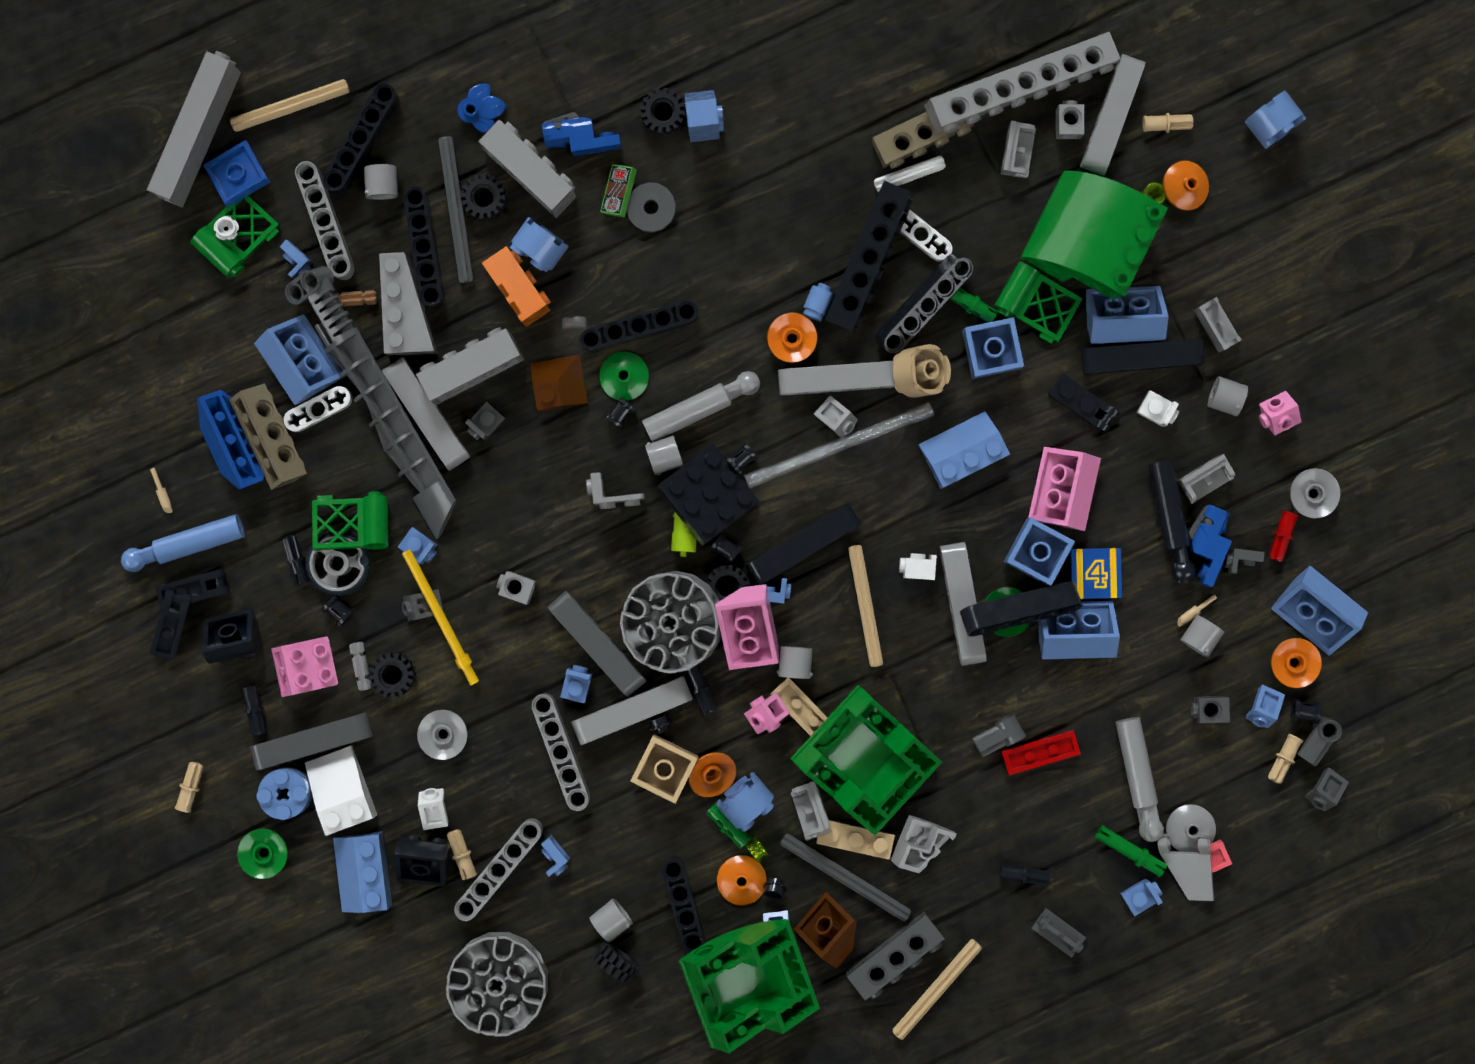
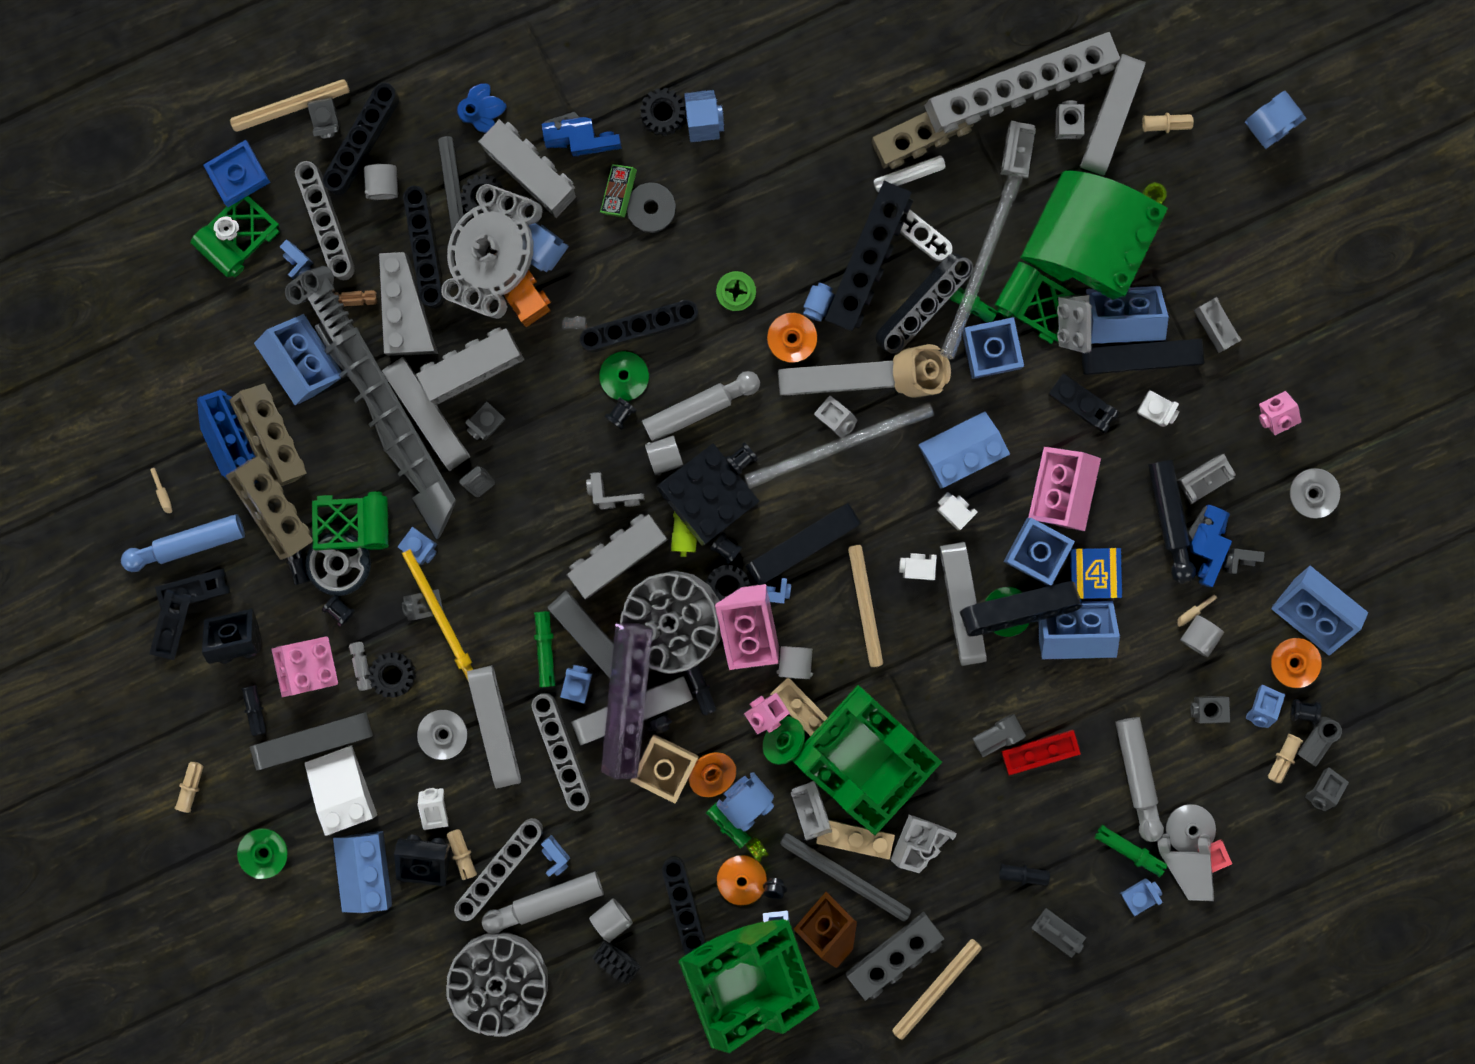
light grey brick [147,51,241,208] -> none
medium blue brick [257,767,313,820] -> none
white beam [284,386,352,432] -> none
light grey brick [496,571,537,605] -> none
reddish brown slope [531,355,589,412] -> none
orange dish [1163,161,1209,211] -> none
light grey piece [1207,376,1248,416] -> none
red axle [1269,511,1298,561] -> none
none -> dark tan brick [225,456,313,560]
none -> dark grey bracket [307,97,340,138]
none -> light grey piece [441,184,542,318]
none -> dark grey slope [460,466,495,497]
none -> light grey beam [467,665,521,789]
none -> light grey piece [482,871,604,934]
none -> green pin [534,611,555,687]
none -> light grey brick [567,514,668,599]
none -> clear purple brick [601,623,652,779]
none -> bright green gear [716,271,756,311]
none -> green dish [763,716,805,765]
none -> white brick [937,492,977,530]
none -> clear piece [940,174,1023,359]
none -> light grey bracket [1057,294,1091,353]

